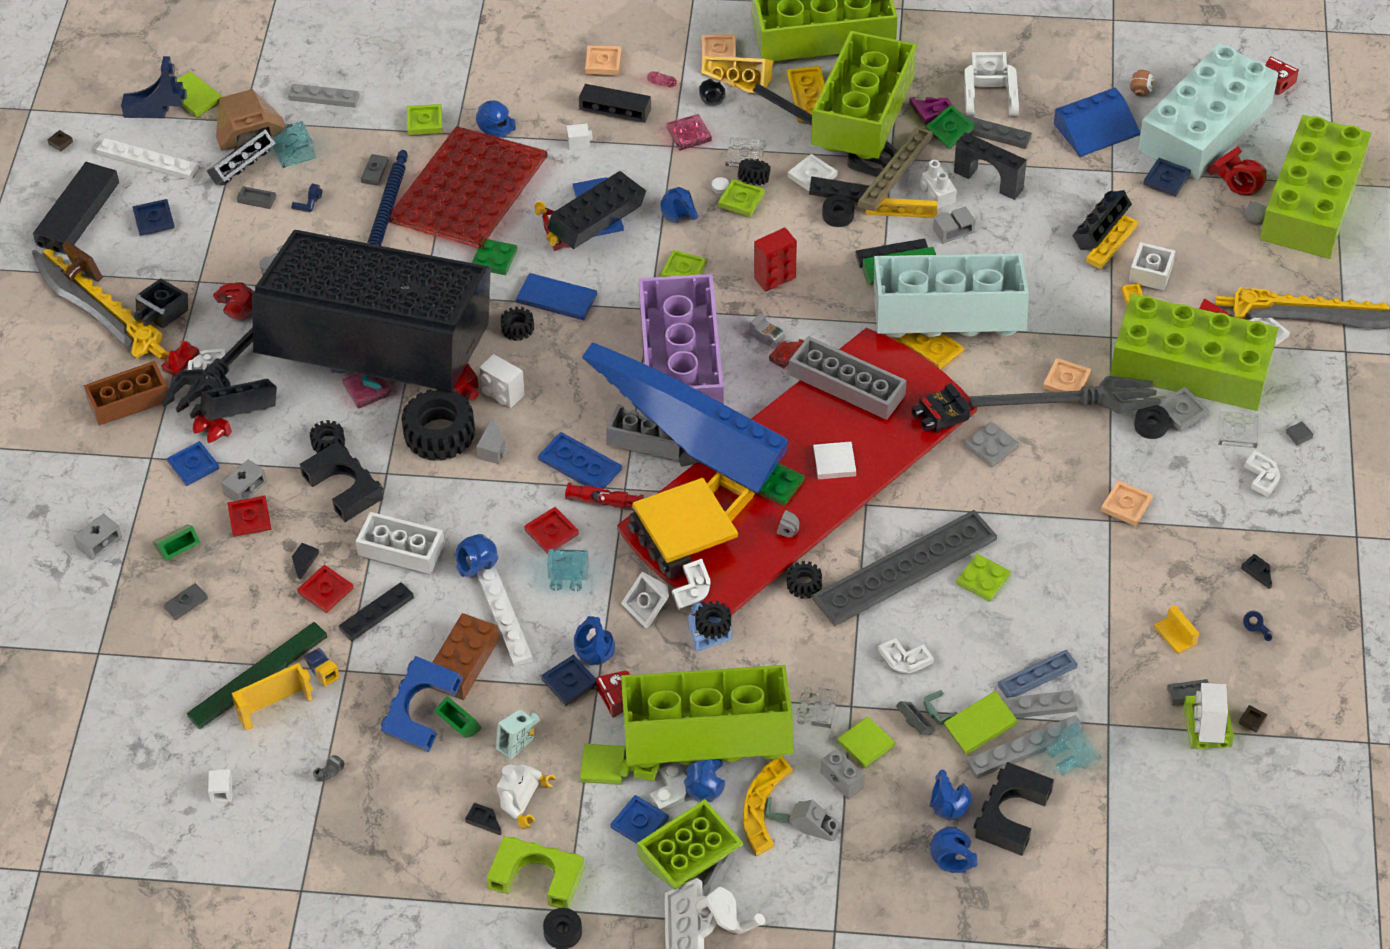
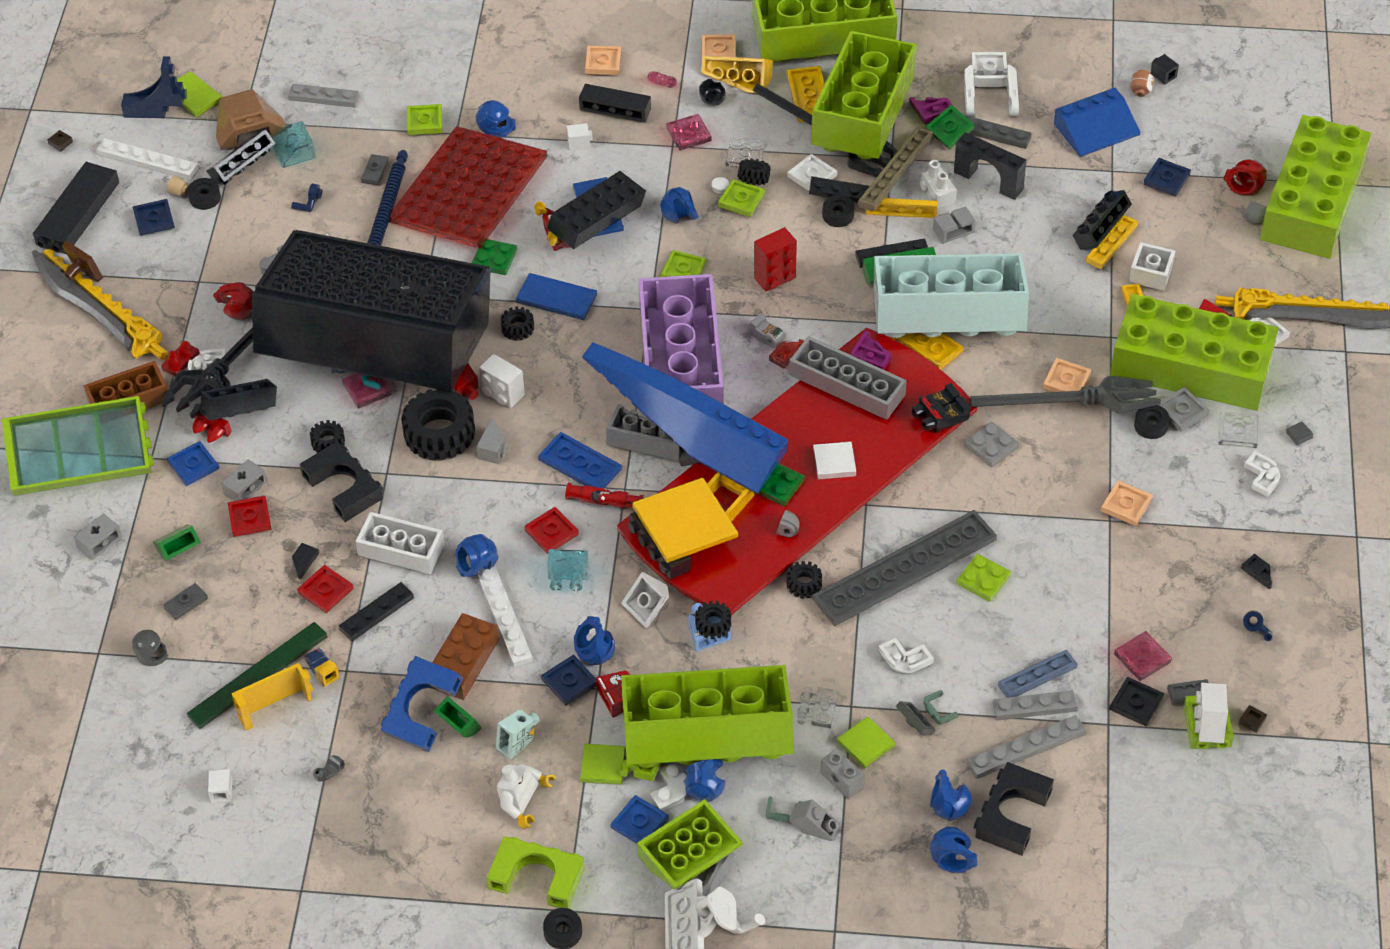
black hinge [134,278,188,328] -> none
dark grey tile [236,186,276,209] -> none
black tile [465,802,502,835] -> none
white plate [672,559,710,610] -> none
yellow tile [743,756,793,856] -> none
lime tile [944,691,1018,756] -> none
clear light blue brick [1045,721,1102,776] -> none
light aqua brick [1138,43,1278,181] -> none
yellow panel [1154,605,1199,654] -> none
red tile [1207,146,1242,178] -> none
red torso [1265,56,1299,95] -> none
none -> clear light blue window [1,396,154,496]
none -> dark grey helmet [132,629,168,666]
none -> tan hat [167,175,188,197]
none -> black tyre [187,178,221,210]
none -> magenta wing [850,331,891,370]
none -> black tile [1109,677,1164,726]
none -> clear pink plate [1114,631,1172,681]
none -> black brick [1151,54,1179,85]

